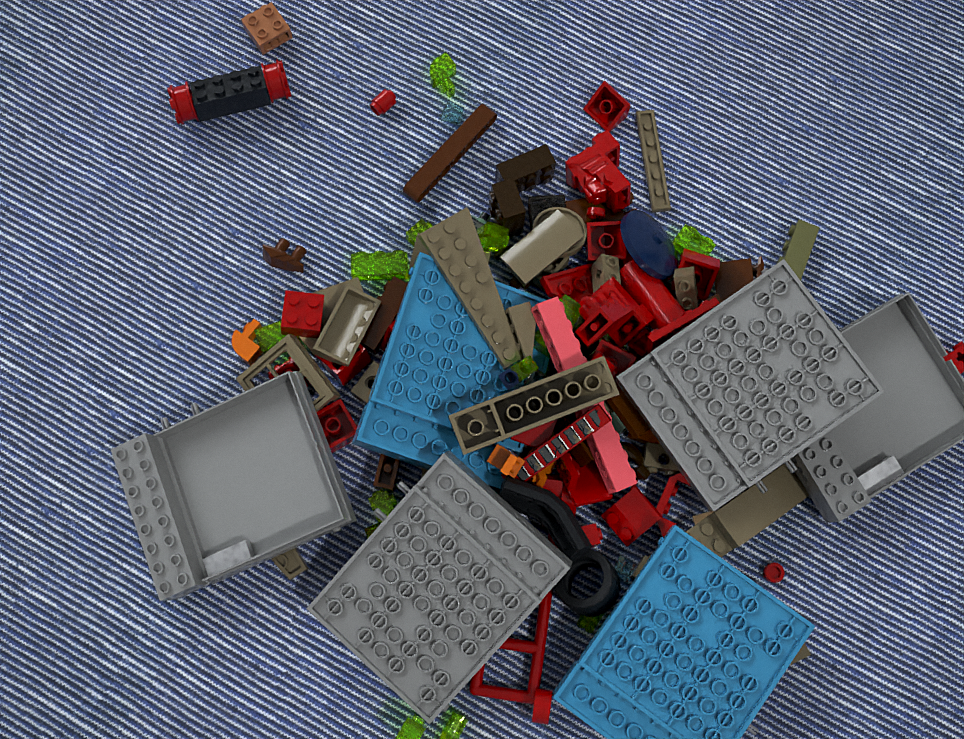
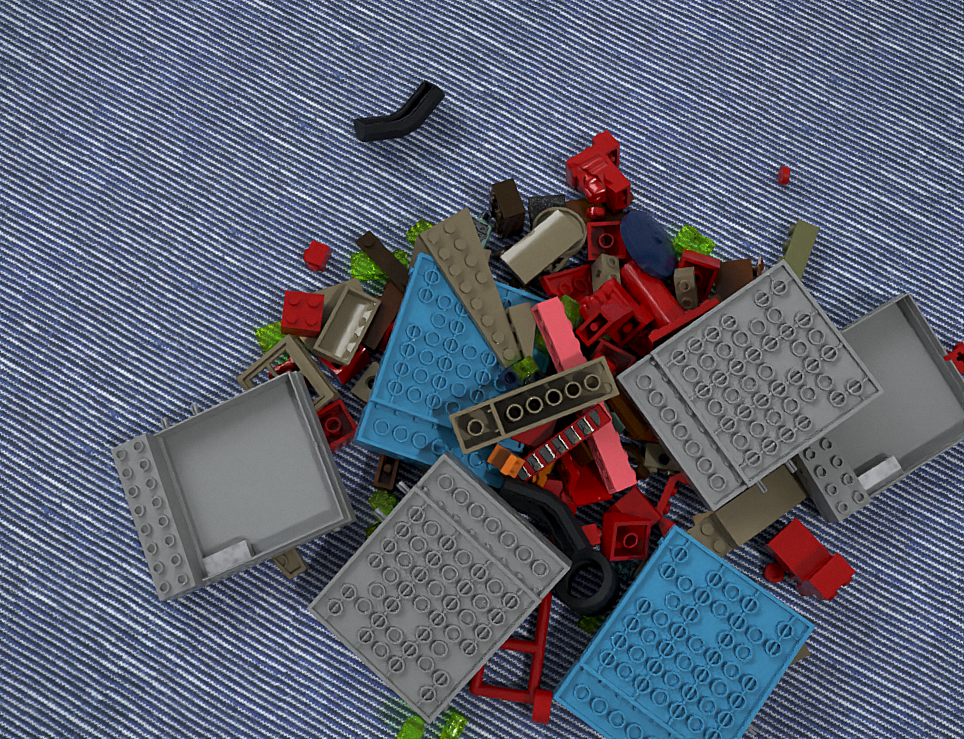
black brick [167,59,292,125] -> none
orange brick [232,319,263,366] -> none
nougat brick [241,2,293,55] -> none
reddish brown connector [262,238,307,273] -> none
red brick [370,89,396,116] -> none
reddish brown beam [403,104,498,203] -> none
clear neon green brick [430,52,456,98] -> none
clear light blue slope [439,100,464,124] -> none
clear neon green slope [476,221,509,252] -> none
dark brown brick [495,144,556,193] -> none
red slope [583,81,631,132] -> none
dark tan tile [635,110,671,213] -> none
none -> red brick [303,240,332,272]
none -> black piece [354,79,446,142]
none -> dark brown plate [355,230,410,294]
none -> red slope [600,512,652,561]
none -> red brick [763,517,856,601]
none -> red tile [778,166,790,185]

